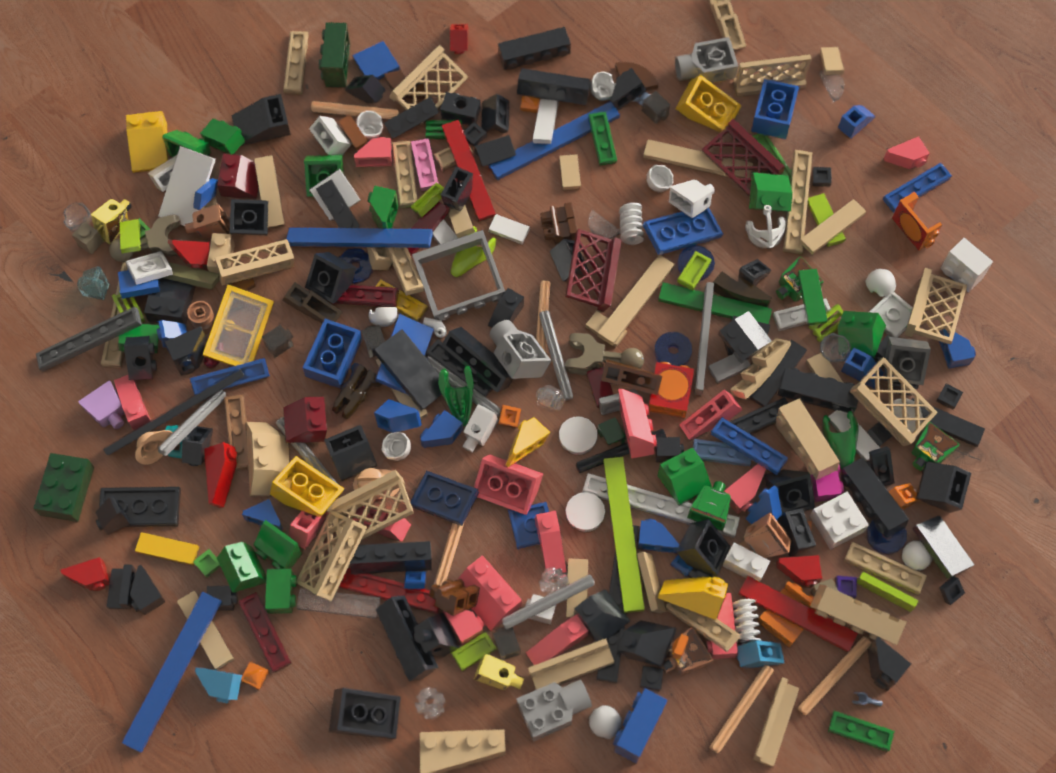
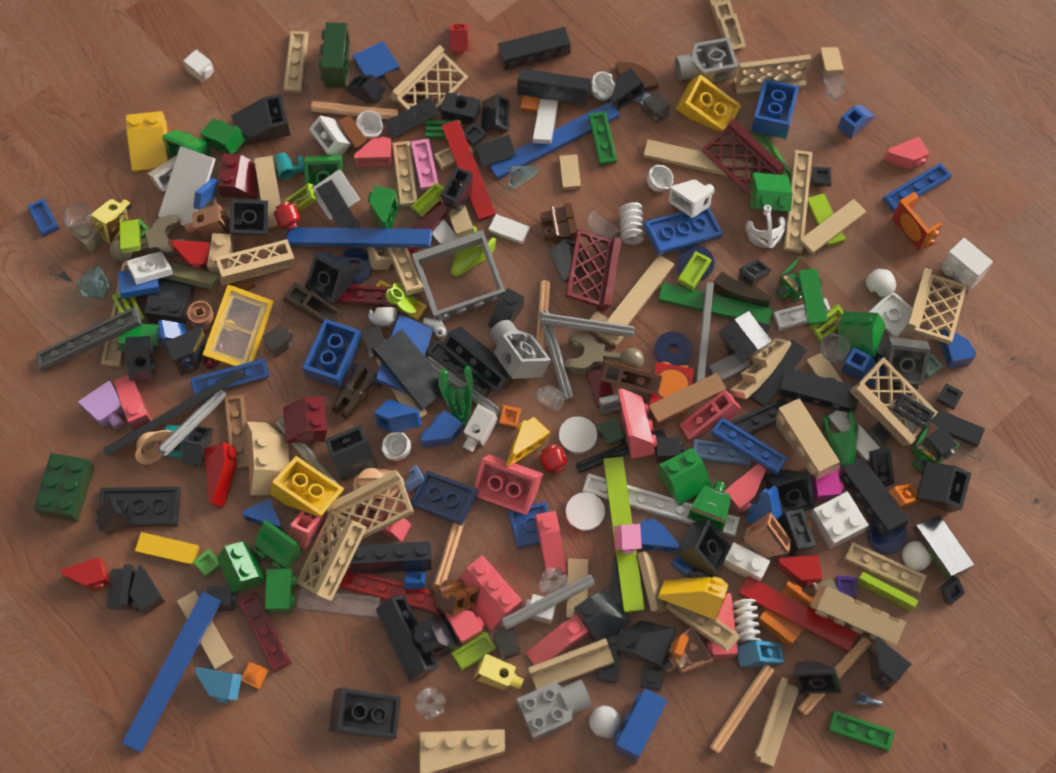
none -> blue tile [27,198,60,237]
none -> white brick [184,50,214,82]
none -> red head [273,201,301,230]
none -> teal piece [274,153,305,180]
none -> lime tile [283,183,317,213]
none -> lime plate [386,282,418,314]
none -> medium blue tile [405,464,425,492]
none -> clear light blue tile [509,166,539,189]
none -> red head [540,444,568,474]
none -> light grey axle [541,313,635,337]
none -> bright pink brick [614,524,642,554]
none -> medium nougat tile [648,373,726,424]
none -> black slope [793,660,842,694]
none -> black tile [892,392,935,430]
none -> black brick [923,426,958,461]
none -> sand green tile [925,353,944,379]

